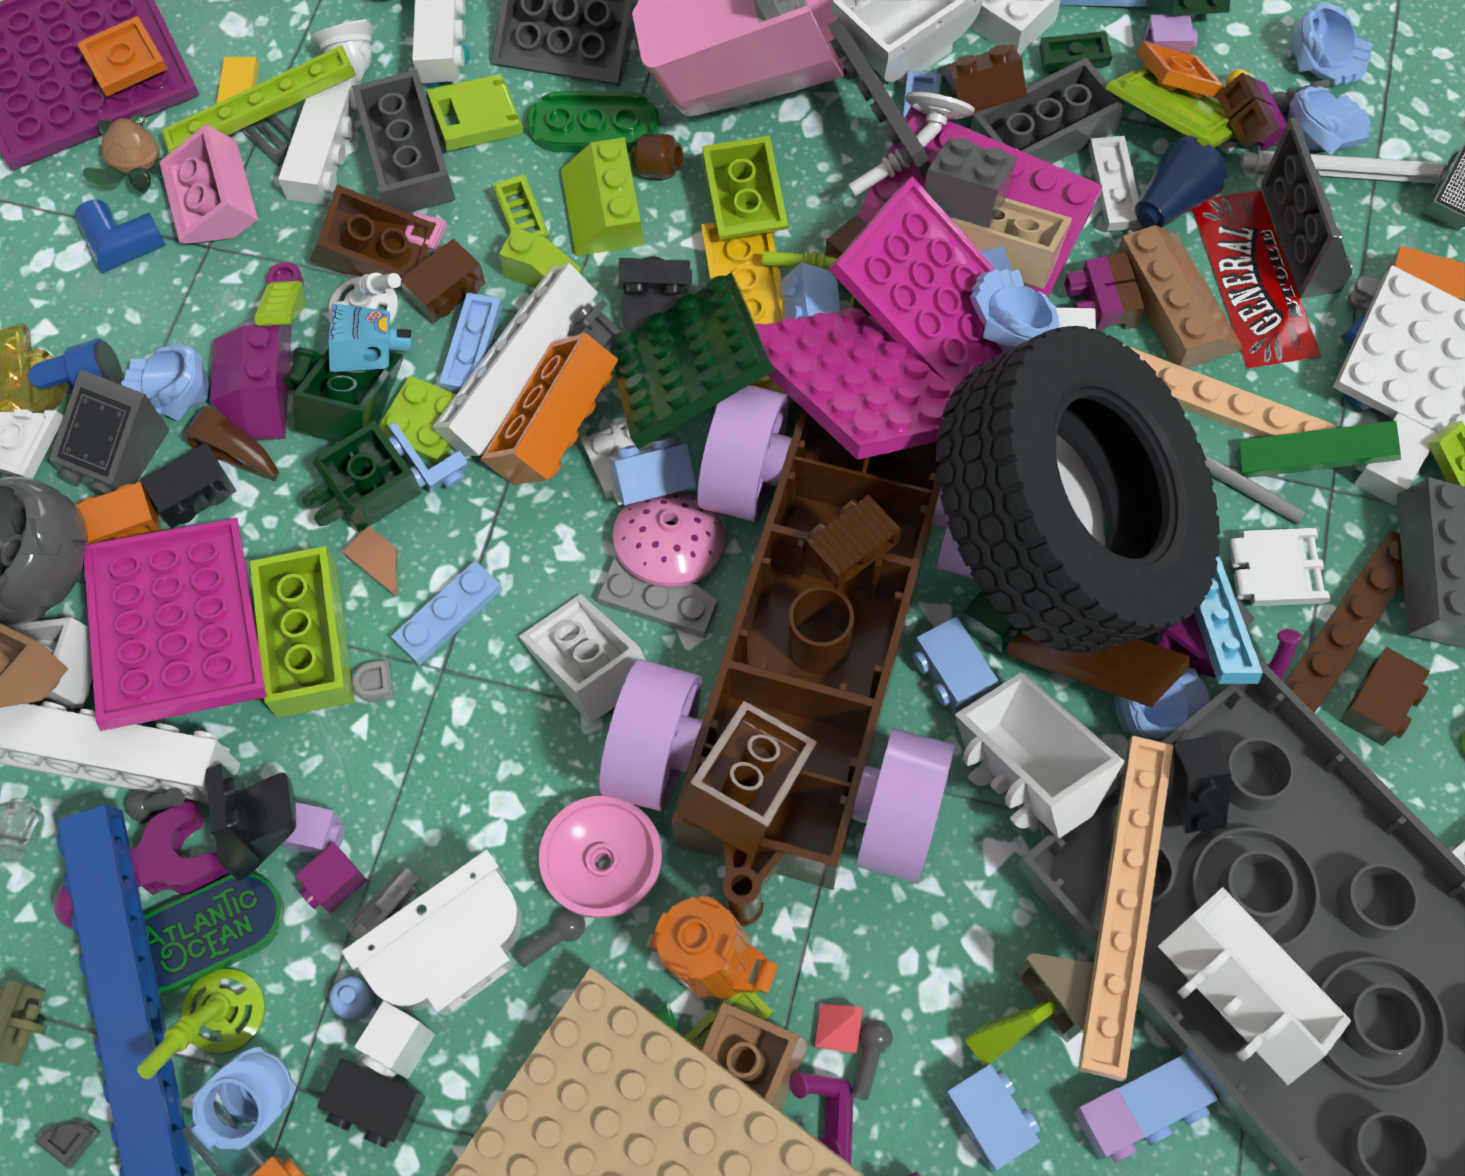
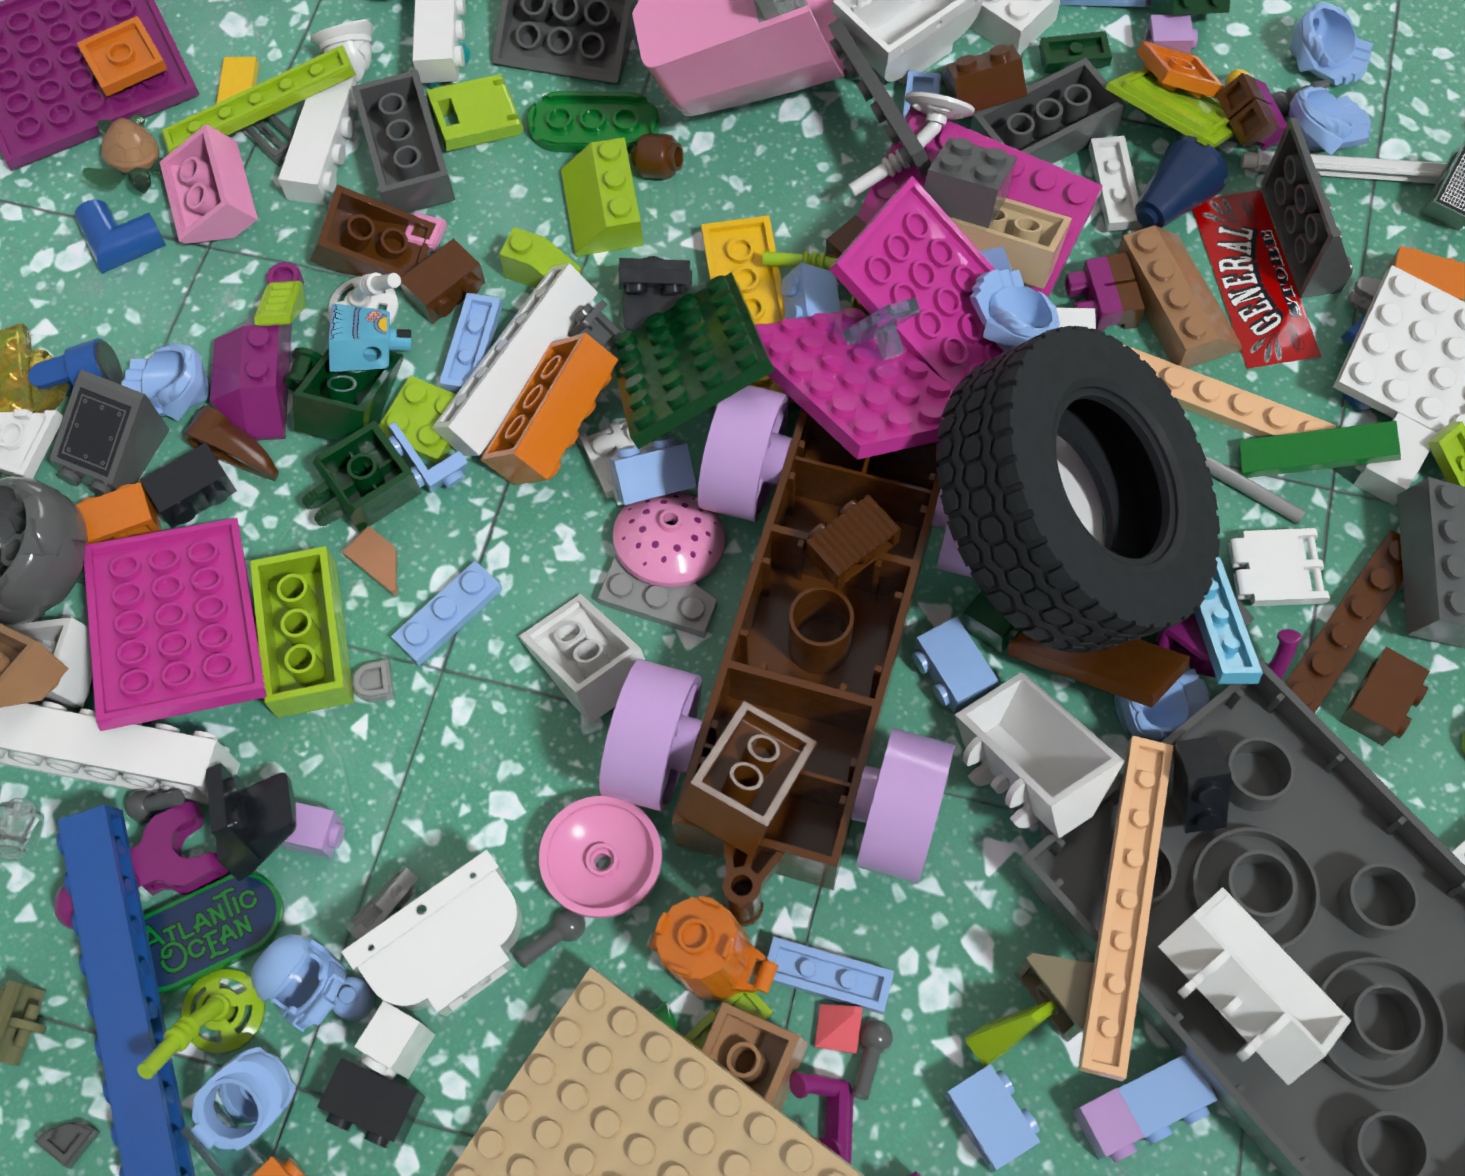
magenta brick [295,842,368,913] -> none
lime slope [492,174,549,238] -> none
lime slope [702,136,789,240] -> none
none -> light blue helmet [251,934,346,1032]
none -> light blue plate [767,936,894,1015]
none -> clear light blue tile [843,298,921,360]

